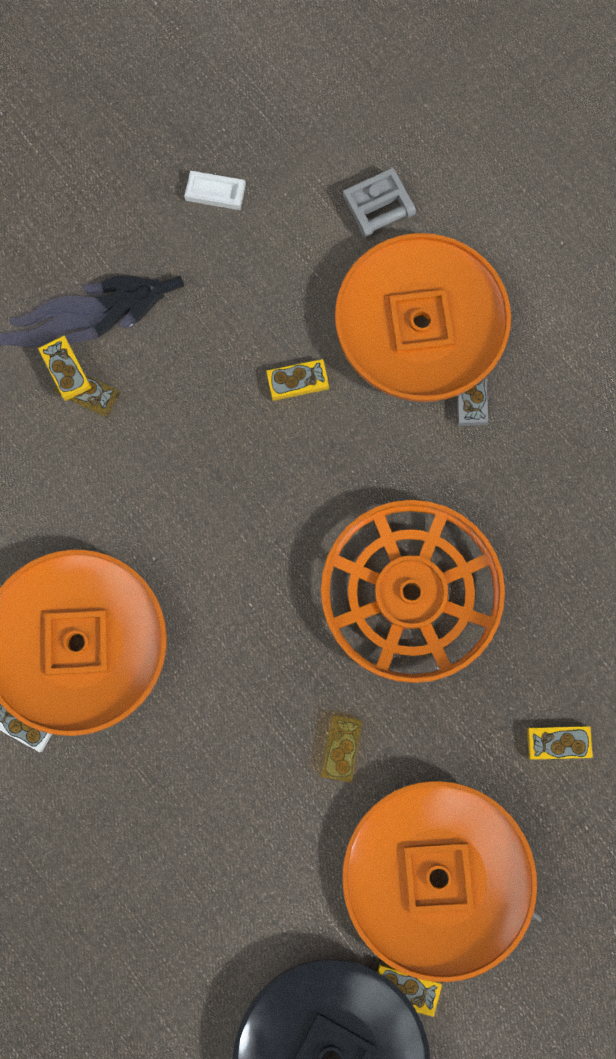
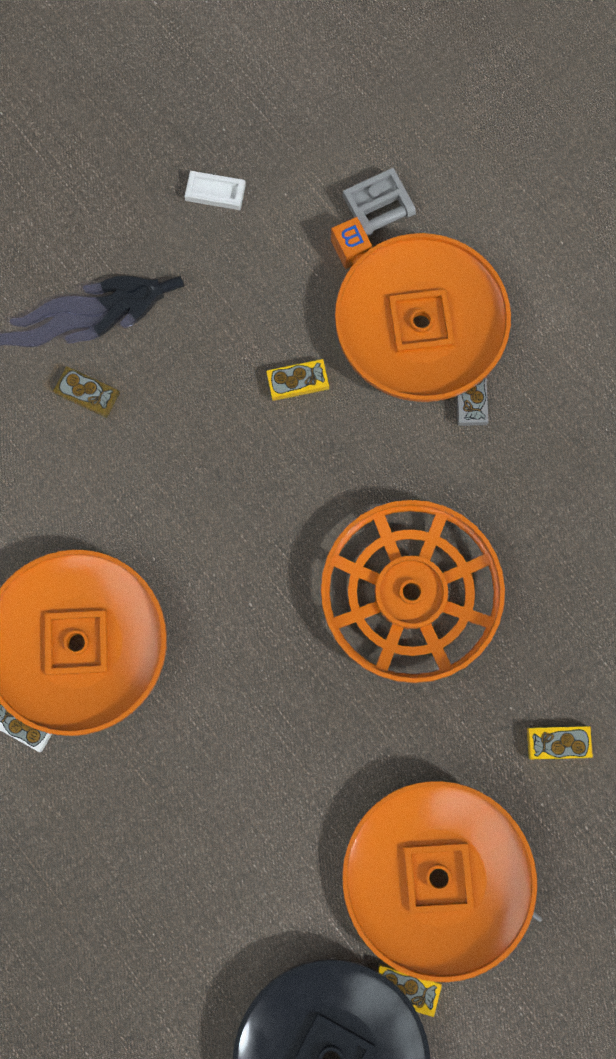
tile [38,335,91,401] -> none
clear yellow tile [321,715,362,783] -> none
none -> orange brick [331,217,372,269]

